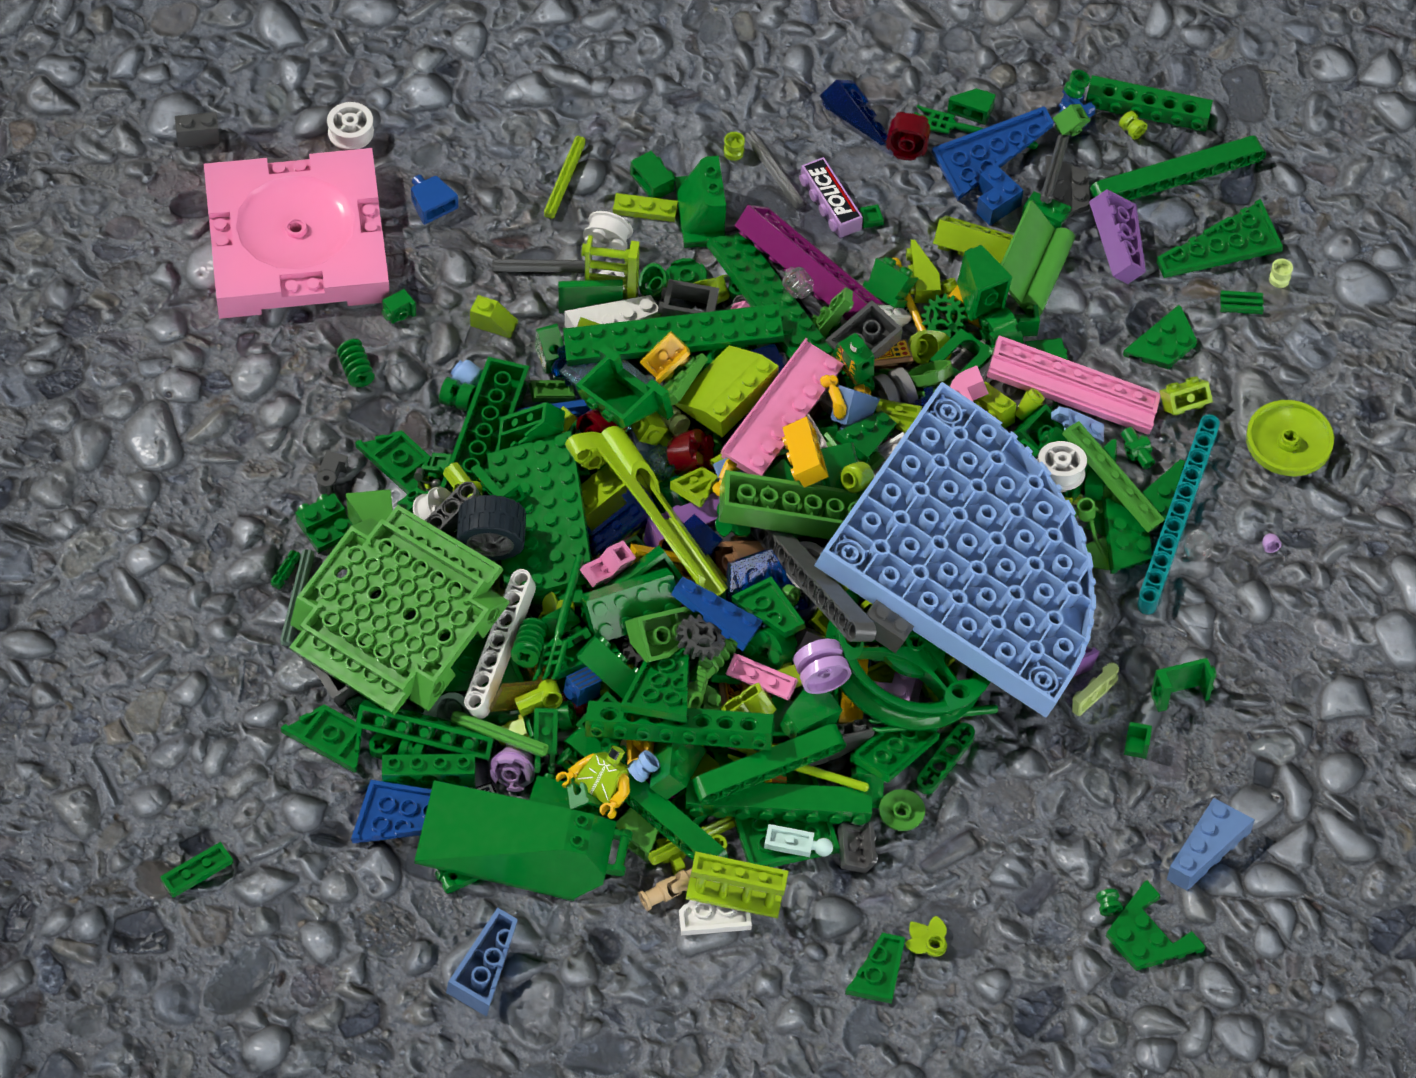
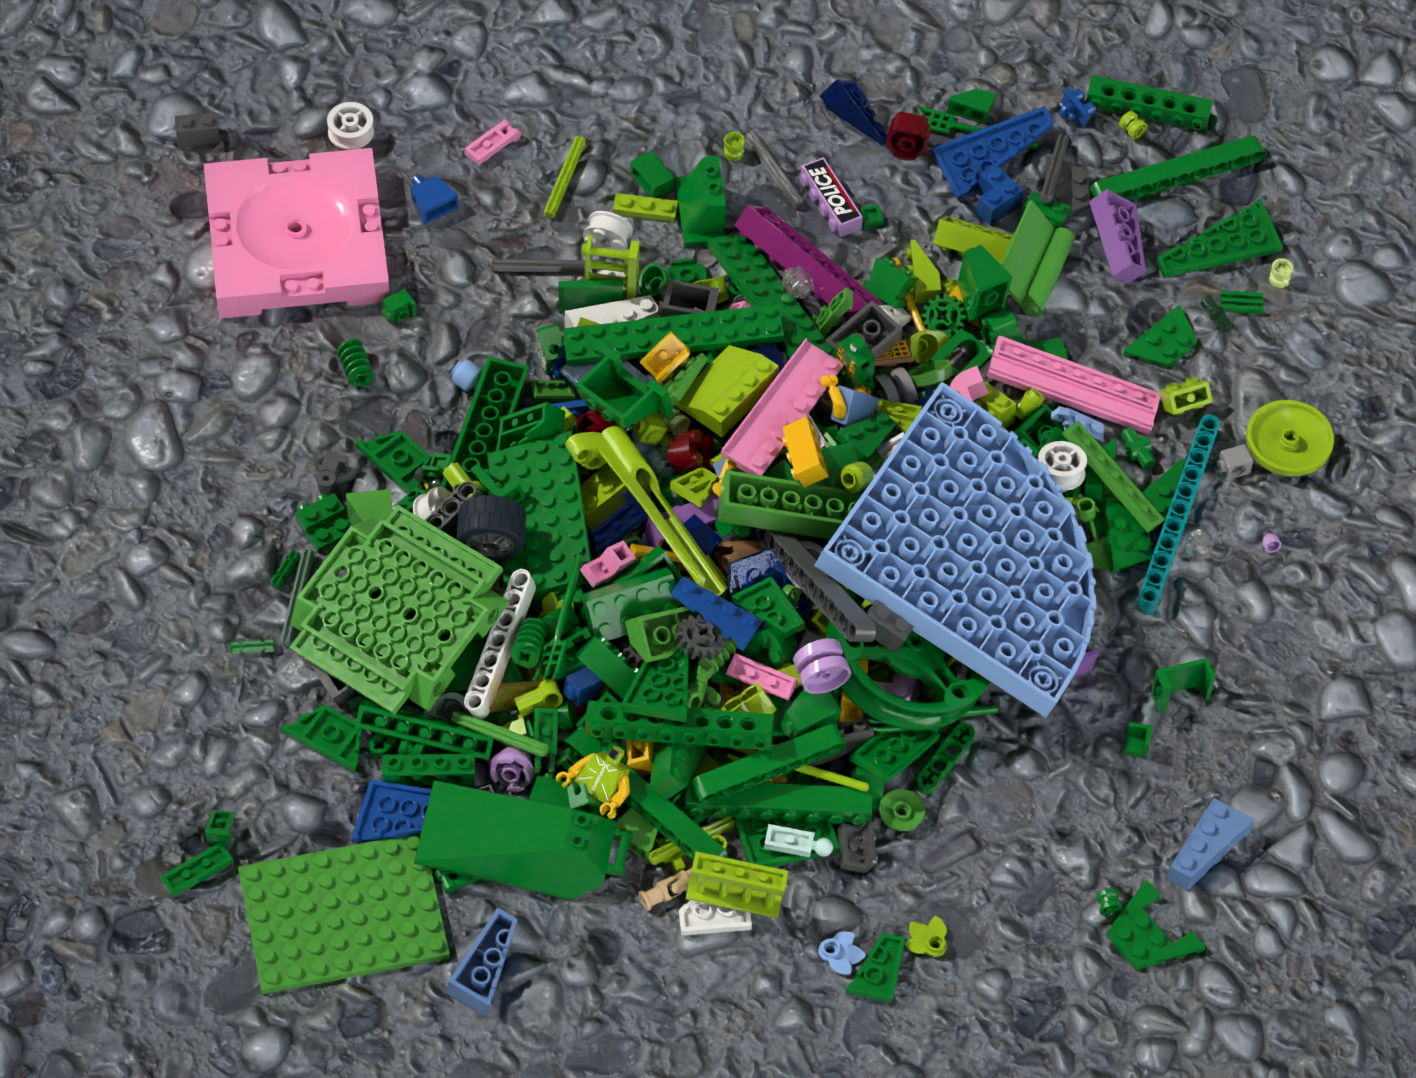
green wheel [439,377,477,412] -> none
lime slope [470,295,518,338] -> none
light blue wheel [627,750,660,783] -> none
green panel [1015,305,1040,337] -> none
bright green brick [1053,104,1090,136] -> none
green wheel [1064,69,1091,99] -> none
yellowish green hinge [1072,662,1119,716] -> none
none -> green slope [205,810,235,847]
none -> green axle [230,638,275,655]
none -> bright green plate [238,836,450,995]
none -> bright pink plate [464,120,522,165]
none -> light blue plate [818,931,866,975]
none -> clear green axle [1200,295,1234,333]
none -> light grey brick [1217,444,1253,480]

